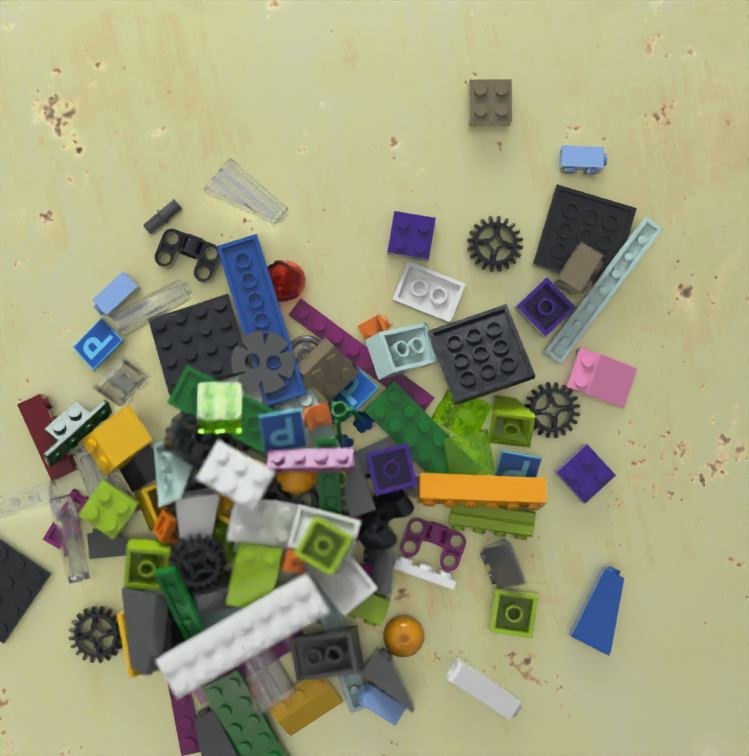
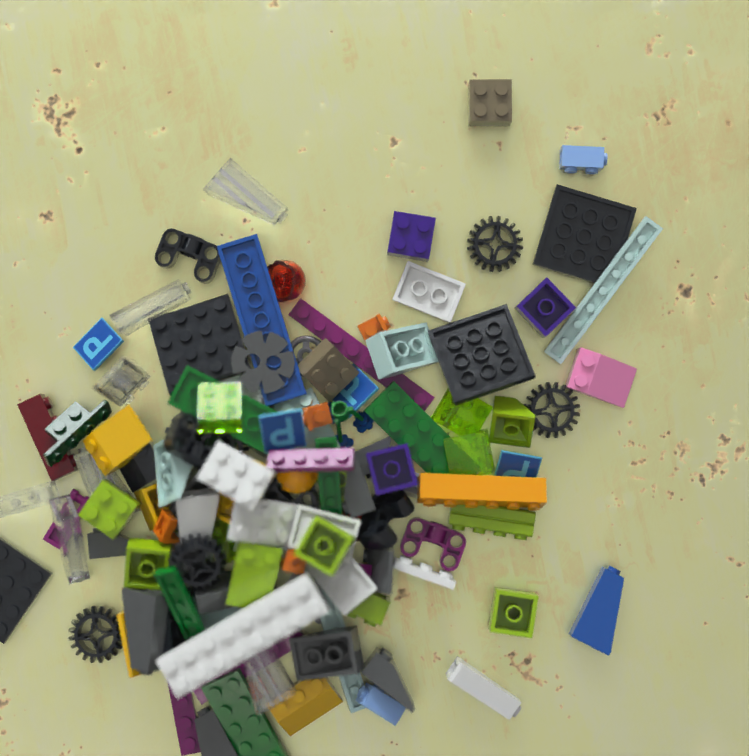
light blue brick [92,271,140,317] -> none
dark grey axle [143,199,182,234] -> none
light orange cylinder [383,615,425,657] -> none
dark grey slope [480,538,526,588] -> none
dark tan brick [554,242,603,296] -> none
dark purple brick [554,444,616,504] -> none

